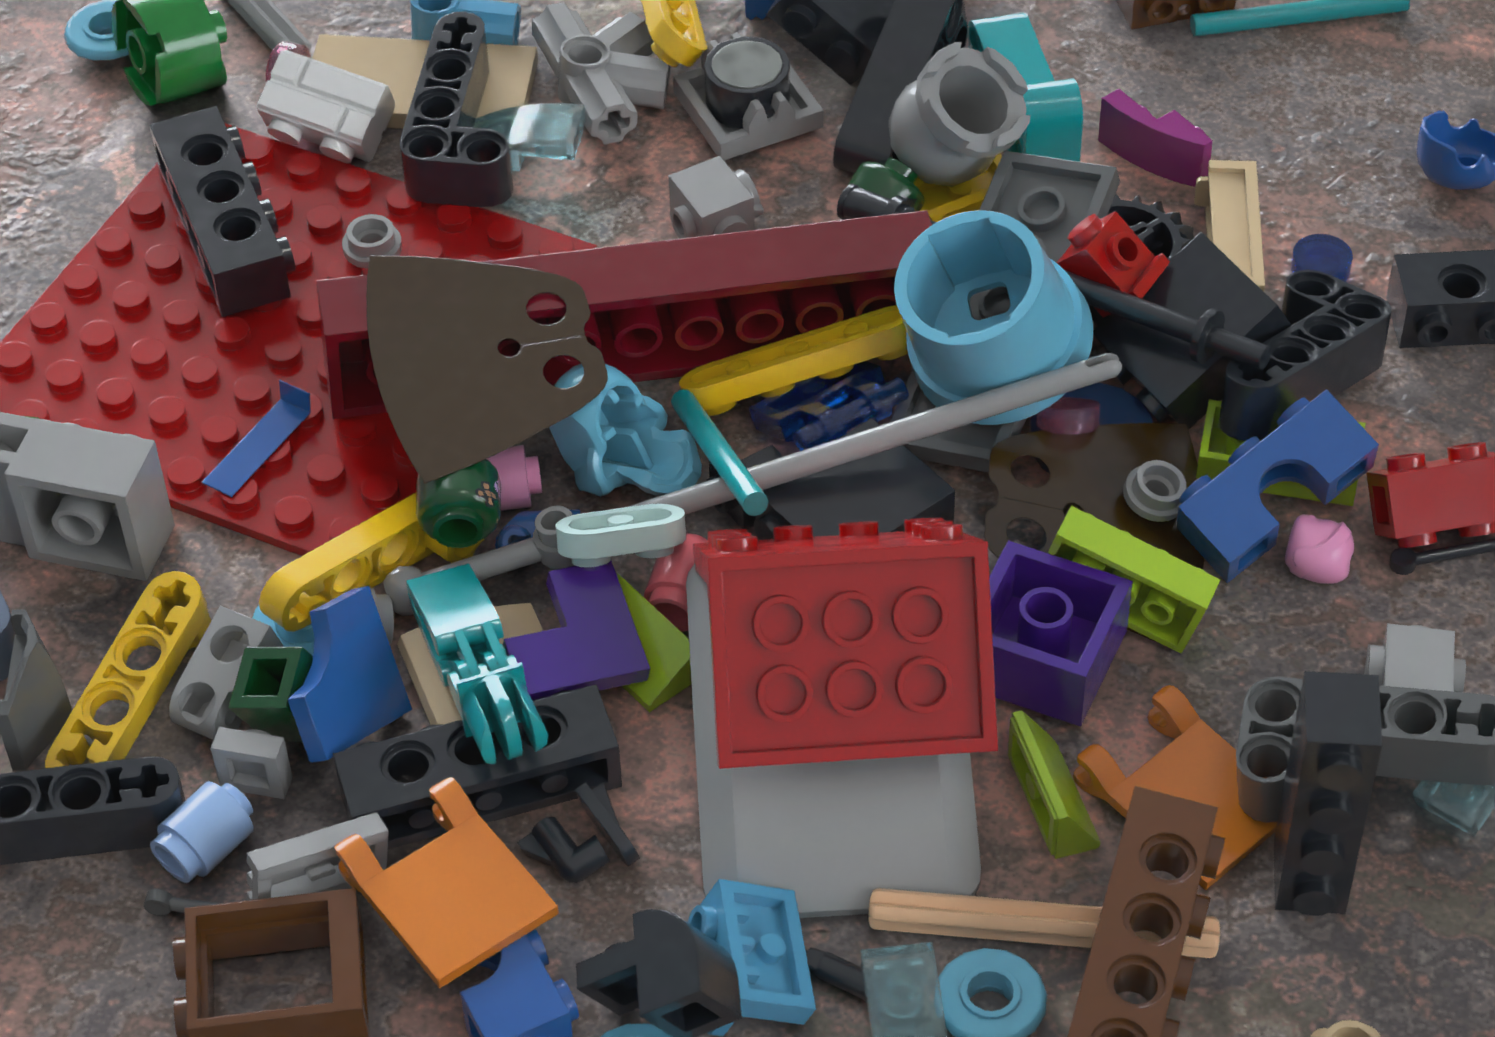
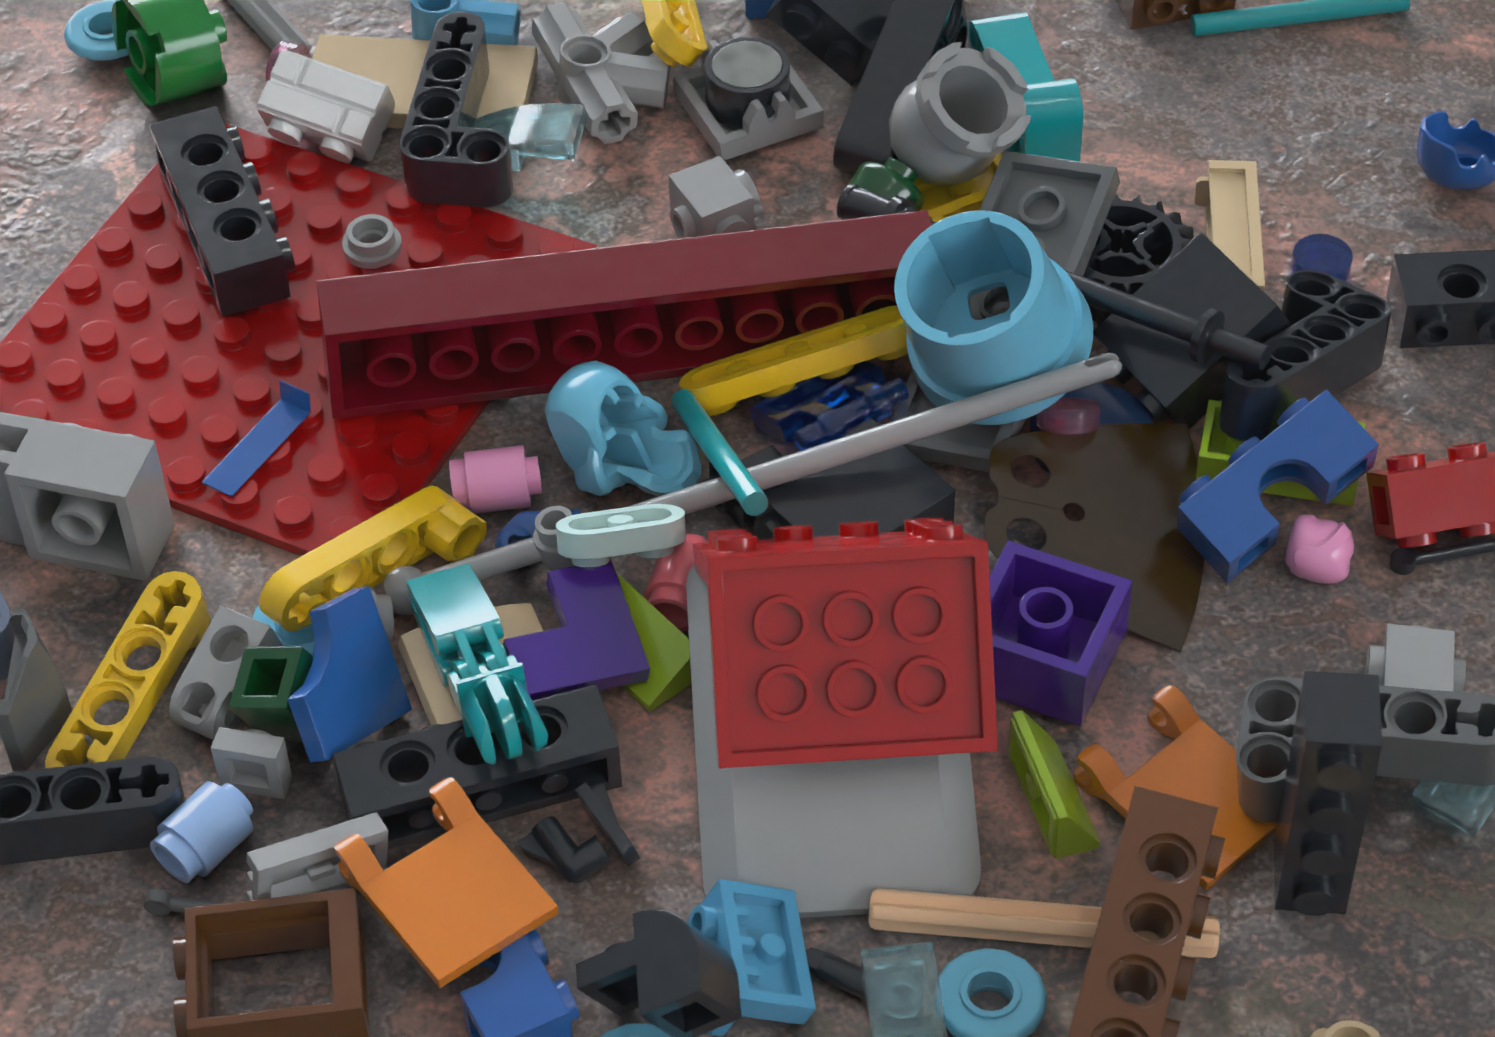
dark brown piece [366,255,608,484] -> none
dark green head [416,459,501,548] -> none
lime piece [1048,506,1220,654] -> none
red brick [1057,211,1170,317] -> none
magenta slope [1098,89,1213,187] -> none
light grey plate [1123,460,1186,522] -> none

